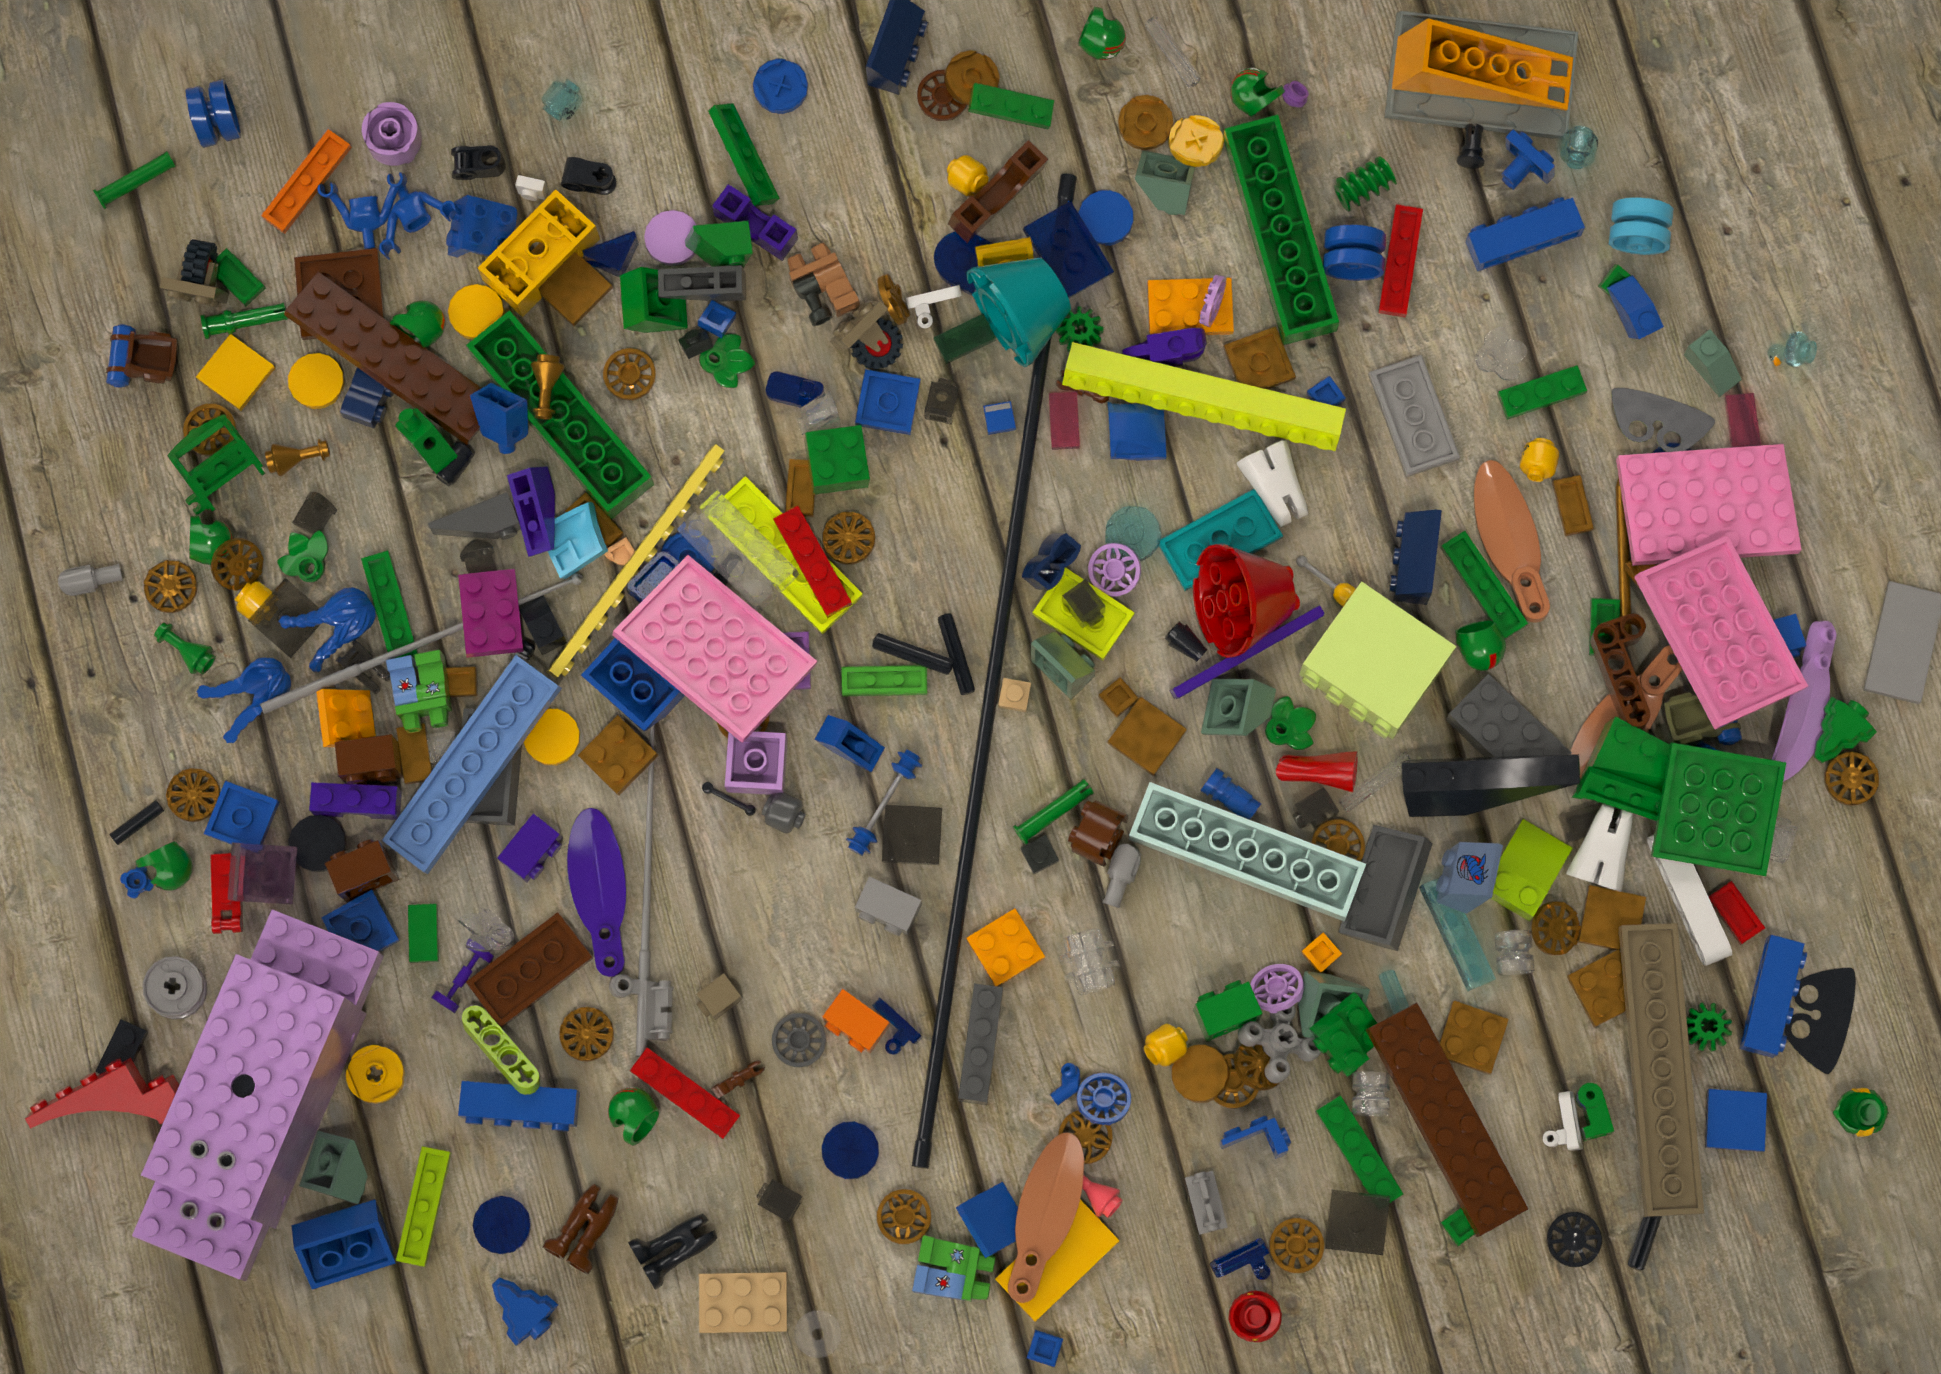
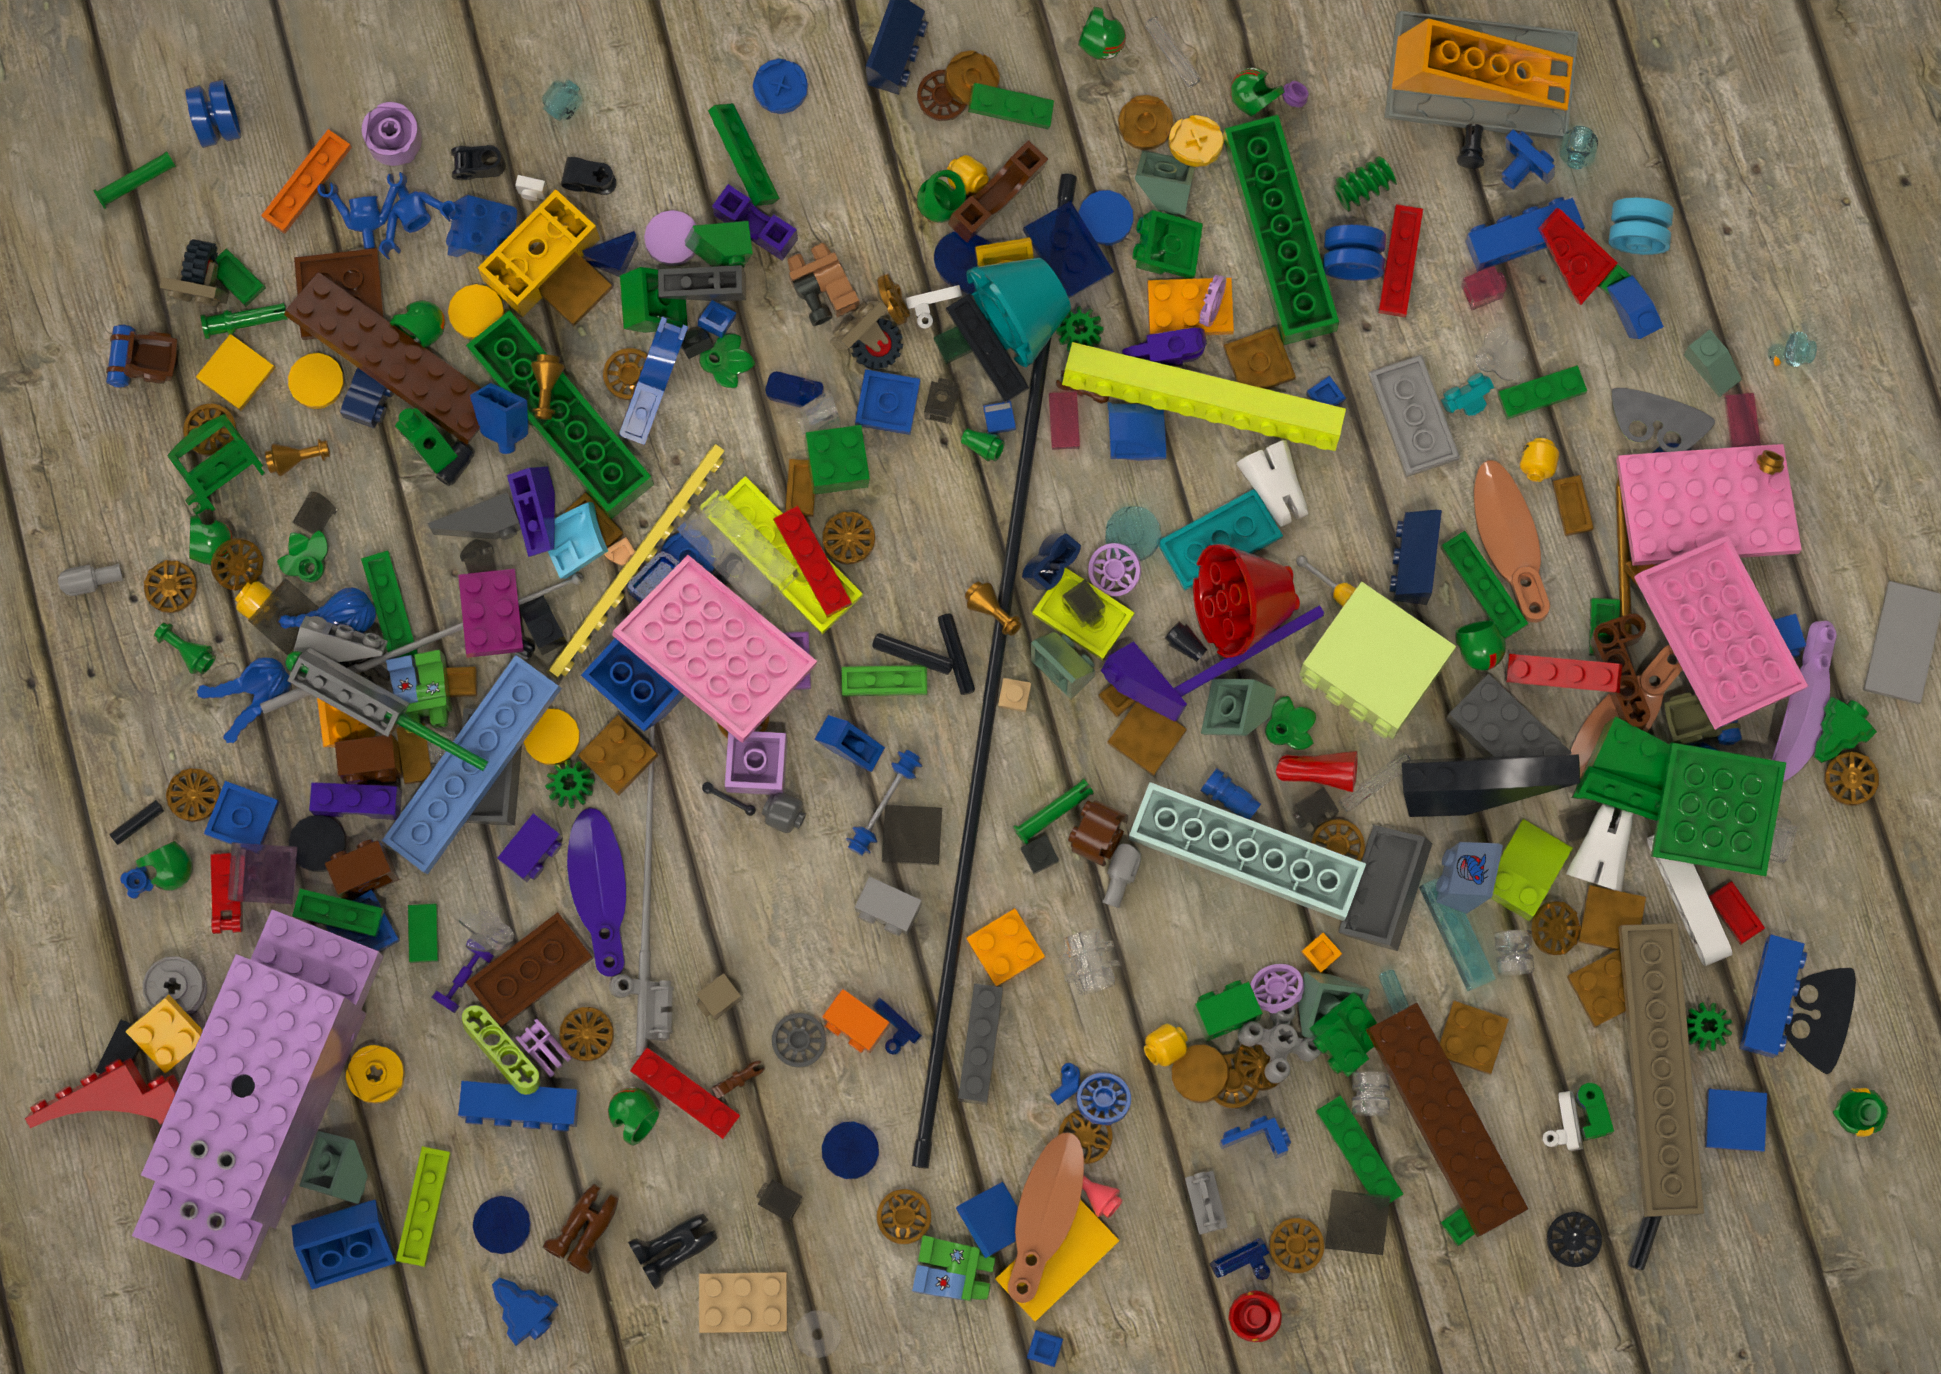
none -> yellow plate [126,994,203,1073]
none -> dark grey piece [285,648,489,771]
none -> green plate [292,889,384,938]
none -> light grey slope [294,616,388,662]
none -> lavender arm [515,1018,572,1078]
none -> green gear [545,760,595,809]
none -> piece [619,317,688,445]
none -> green helmet [917,170,966,223]
none -> black tile [946,293,1029,403]
none -> green cone [961,428,1005,462]
none -> pearl gold piece [965,581,1022,636]
none -> dark purple slope [1101,641,1187,722]
none -> green plate [1132,210,1203,279]
none -> teal piece [1441,373,1495,416]
none -> clear pink brick [1461,266,1507,310]
none -> red plate [1506,654,1622,693]
none -> red wing [1538,208,1618,305]
none -> pearl gold plate [1756,450,1784,475]

